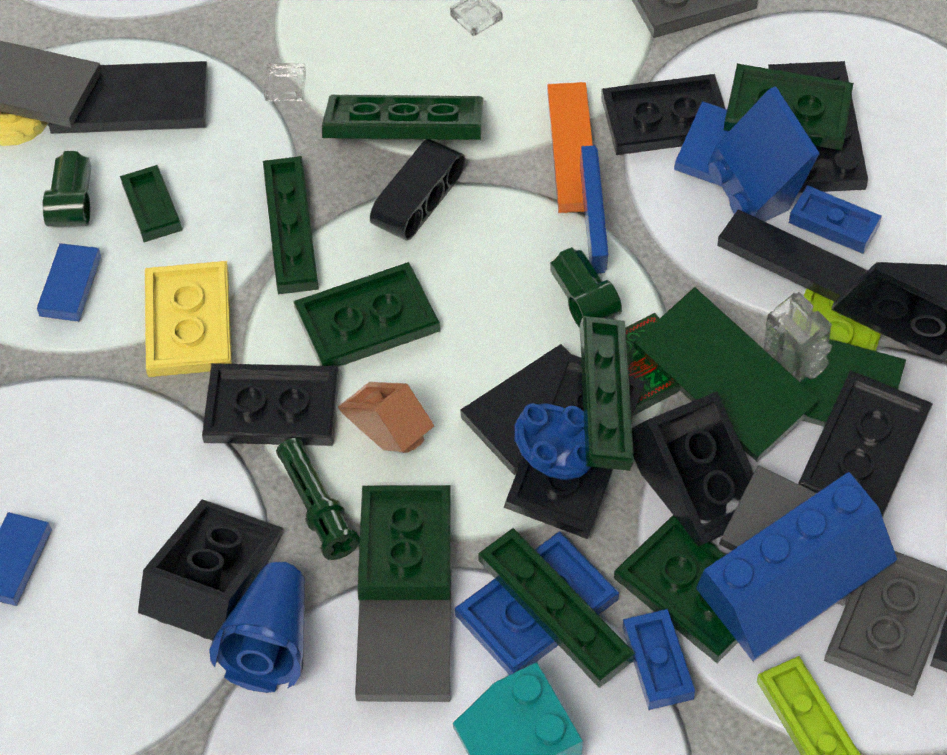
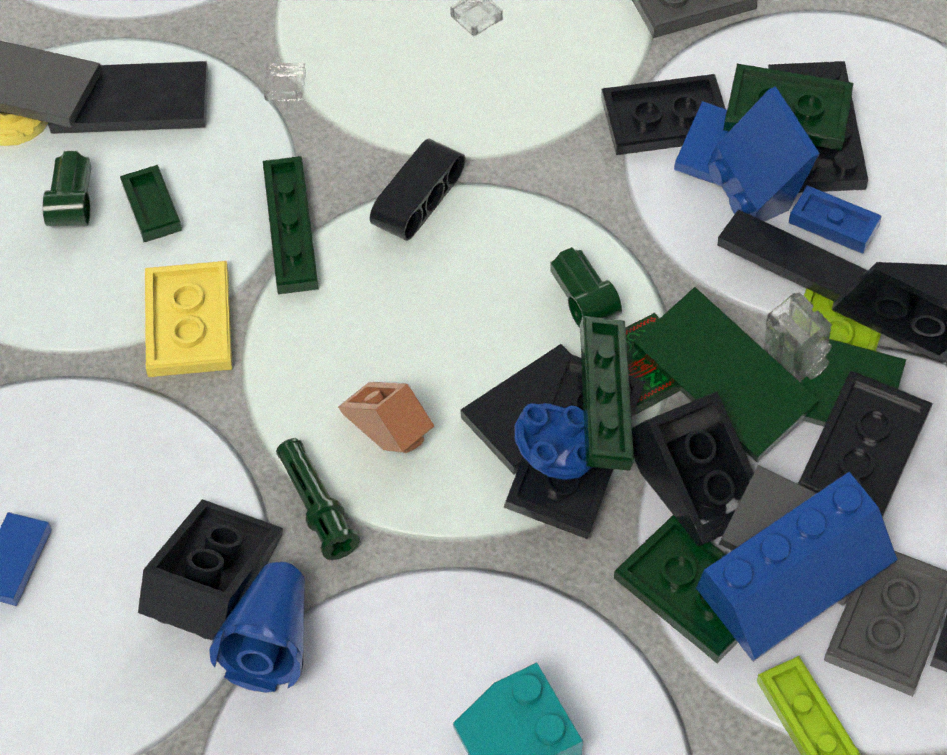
blue tile [37,243,101,322] -> none
black tile [202,363,339,446] -> none
dark green tile [293,262,440,367] -> none
dark green tile [322,94,483,140] -> none
dark grey tile [355,570,451,702] -> none
dark green tile [357,485,451,600] -> none
blue tile [455,531,619,675] -> none
dark green tile [478,528,635,688] -> none
orange tile [547,82,593,213] -> none
blue tile [580,145,609,274] -> none
blue plate [622,609,695,710] -> none

